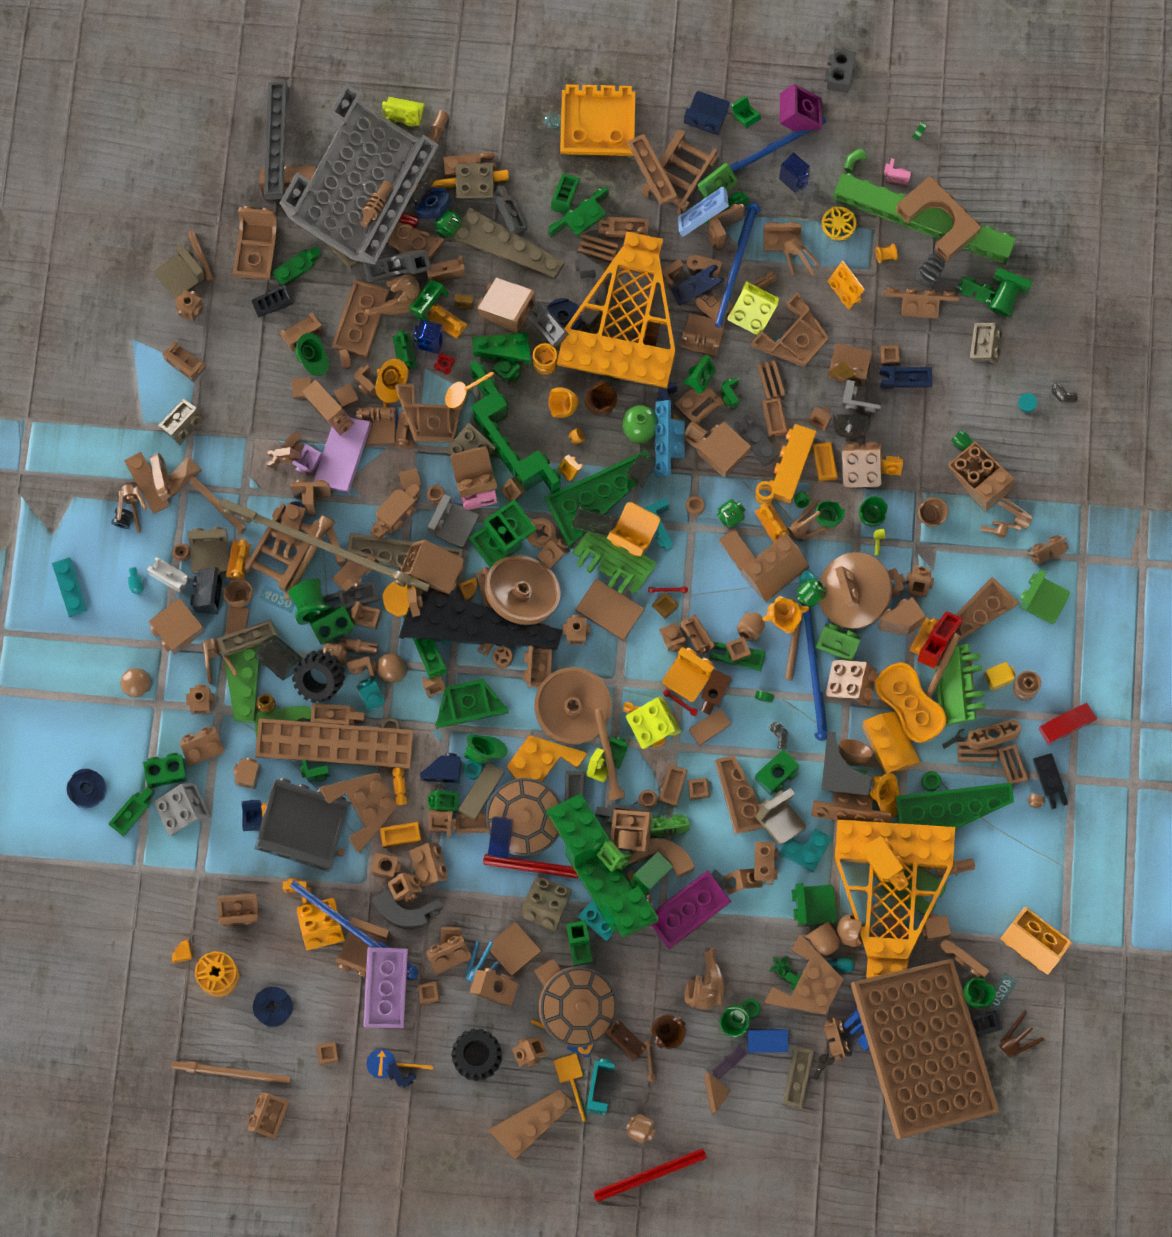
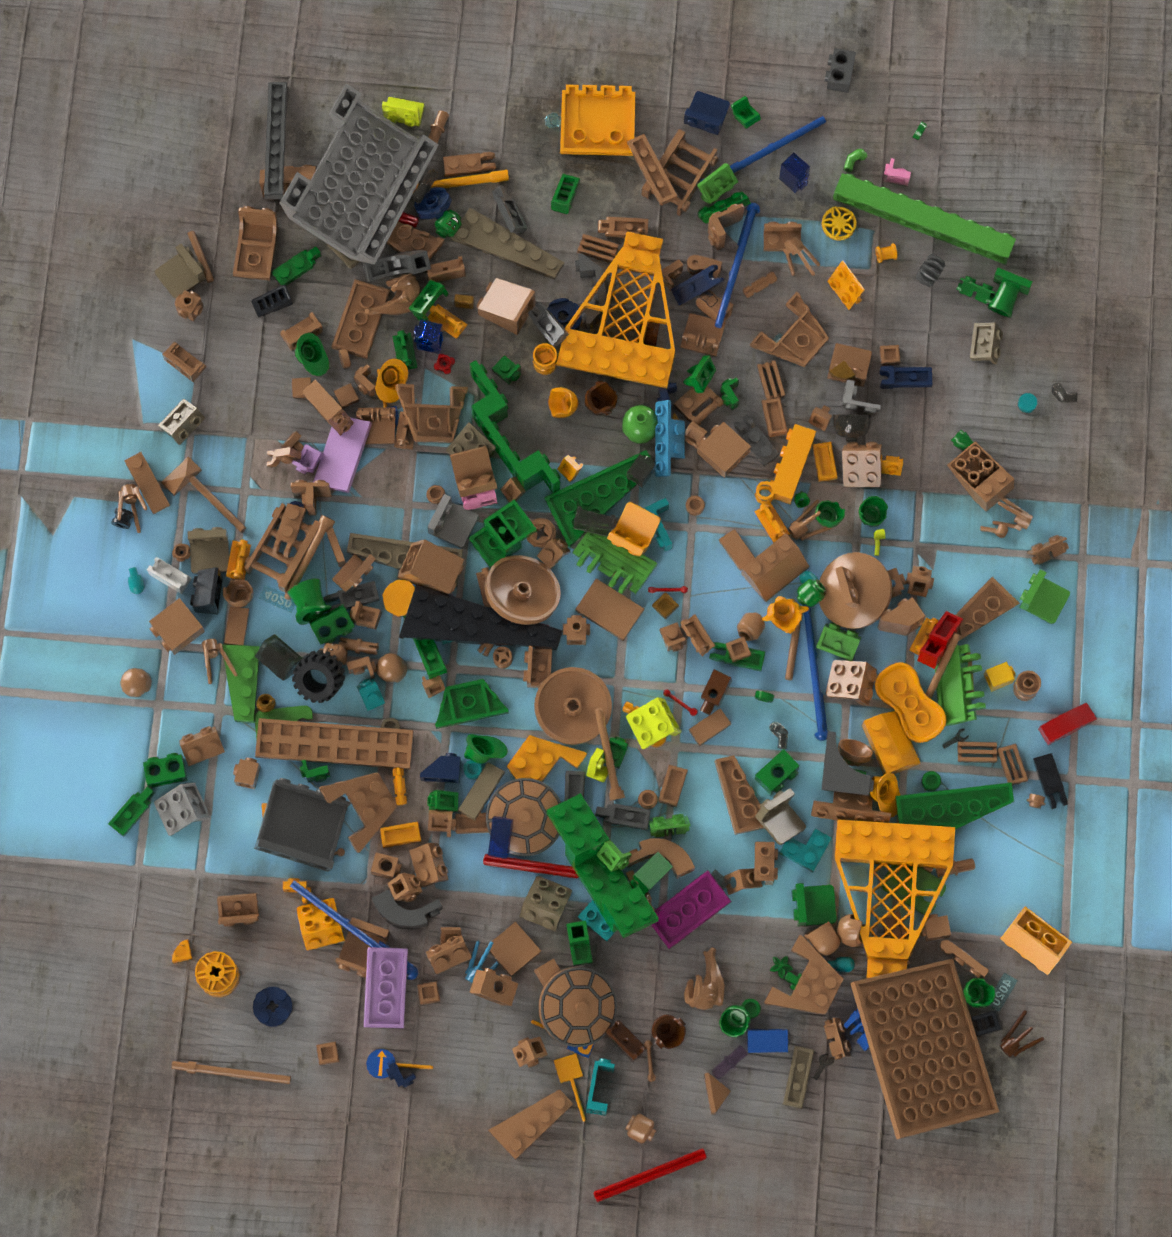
teal plate [52,557,88,617] -> none
dark blue plate [66,769,106,808] -> none
medium nougat beam [149,453,173,501] -> none
medium nougat brick [186,685,215,715] -> none
dark tan tile [217,620,278,657] -> none
dark tan bar [219,498,430,592] -> none
dark blue bracket [241,800,263,831] -> none
medium nougat bracket [248,1092,289,1139] -> none
medium nougat hinge [310,703,365,726] -> none
medium nougat hinge [360,181,393,228] -> none
medium nougat hinge [370,484,420,540] -> none
medium nougat tile [398,468,422,491] -> none
medium nougat plate [407,585,424,616] -> none
light orange piece [445,372,494,409] -> none
black tyre [451,1028,502,1081] -> none
dark tan hinge [456,163,494,199] -> none
light orange tile [458,577,477,601] -> none
green wing [472,332,531,365] -> none
green bracket [549,186,609,238] -> none
light orange hinge [568,428,585,445] -> none
medium nougat plate [610,810,653,852] -> none
light orange bracket [662,647,715,702] -> none
light blue tile [678,187,729,237] -> none
medium nougat tile [688,778,710,800] -> none
green head [717,499,746,527] -> none
neon yellow bracket [727,281,779,335] -> none
magenta slope [780,84,822,131] -> none
light orange hinge [861,836,909,891] -> none
medium nougat bracket [883,287,959,318] -> none
medium nougat arch [895,176,981,262] -> none
medium nougat hair [917,497,949,527] -> none
medium nougat beam [967,720,1021,750] -> none

